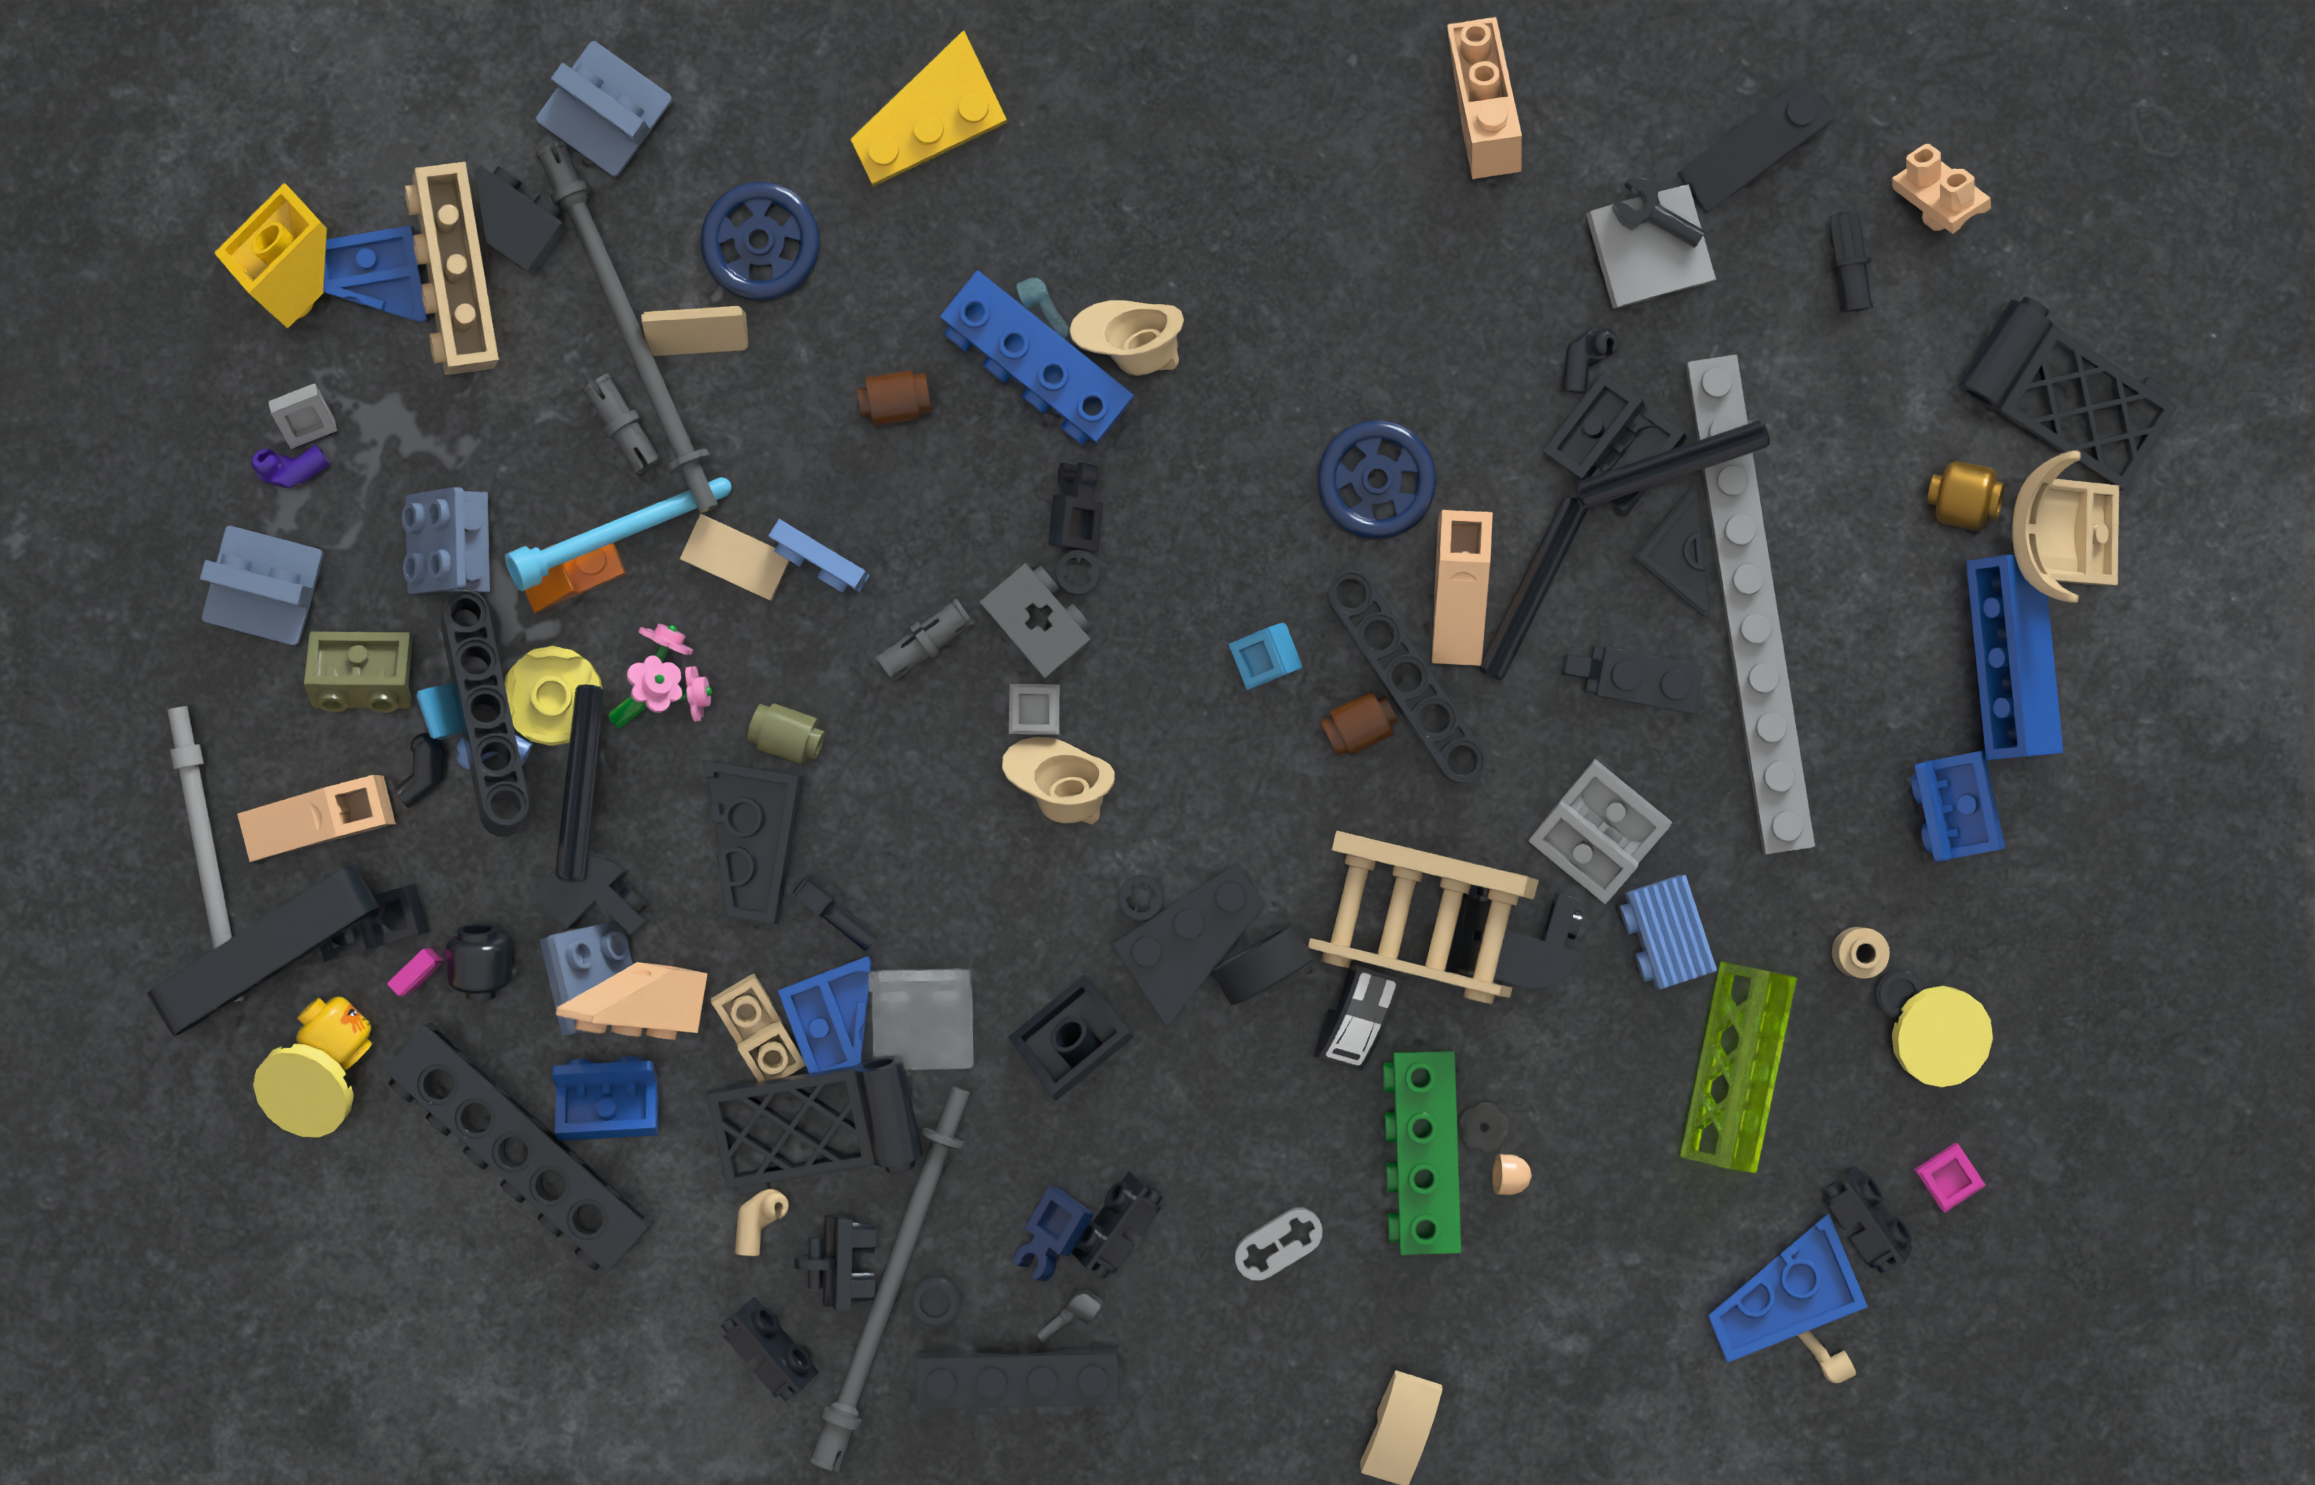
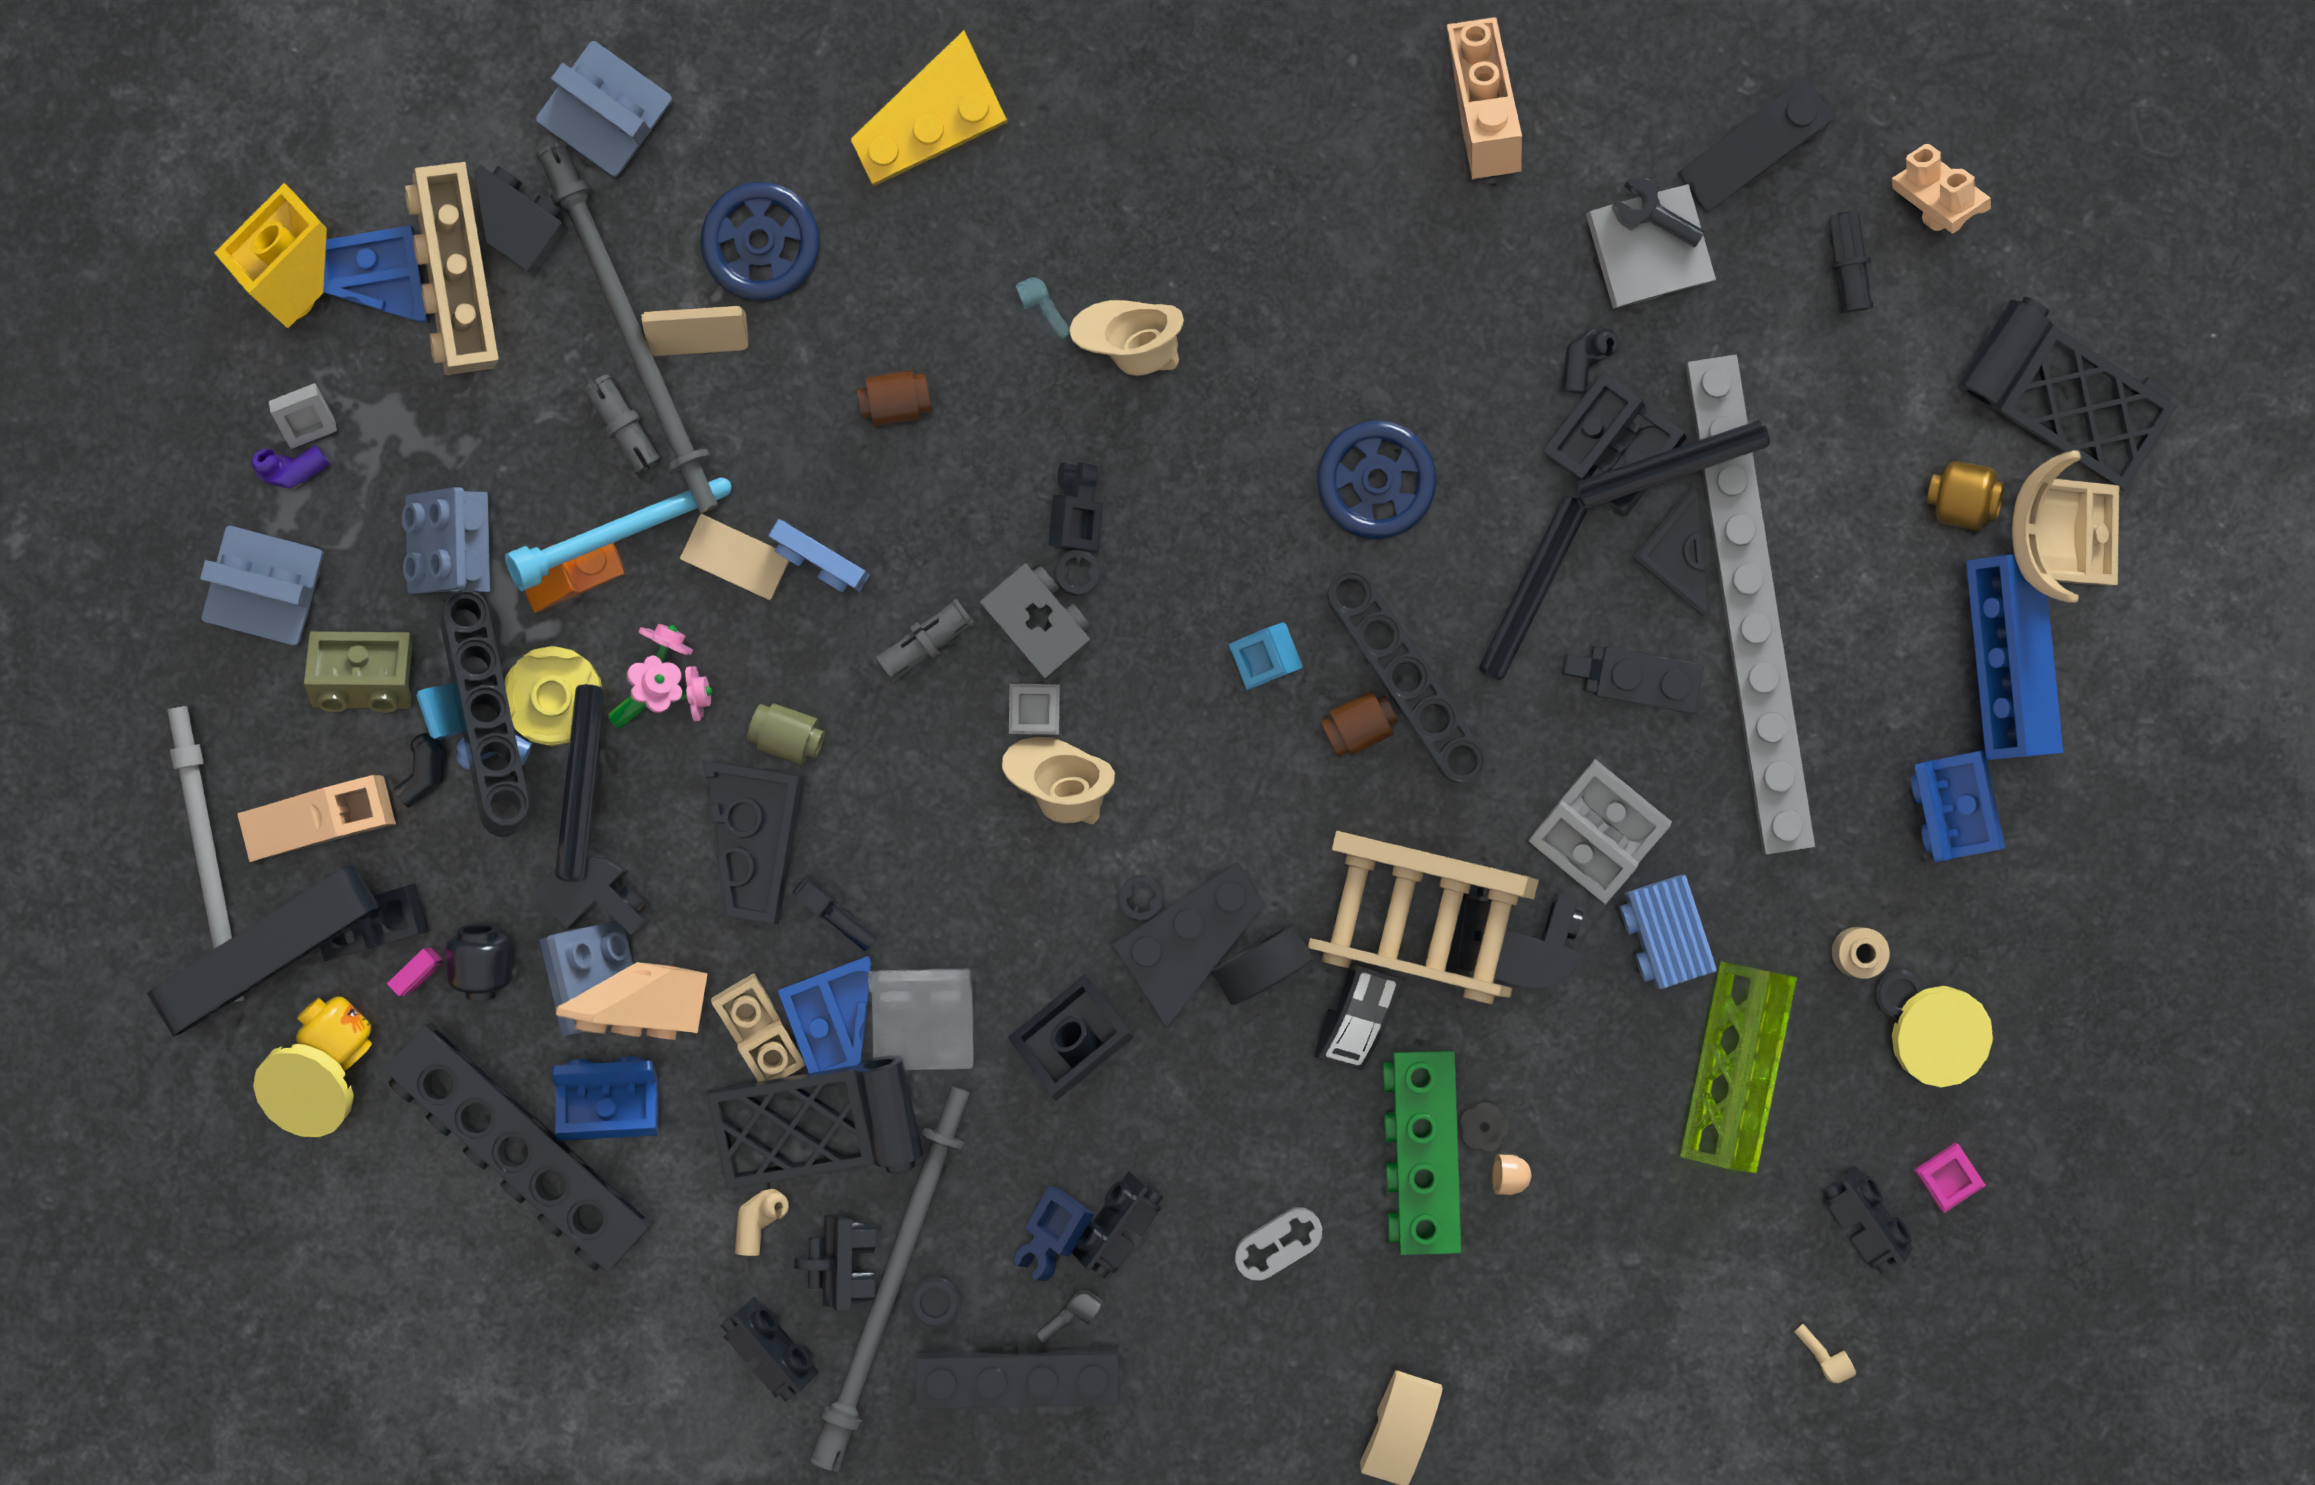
blue brick [940,270,1134,446] -> none
light nougat slope [1431,510,1493,666] -> none
blue wing [1707,1213,1868,1363] -> none

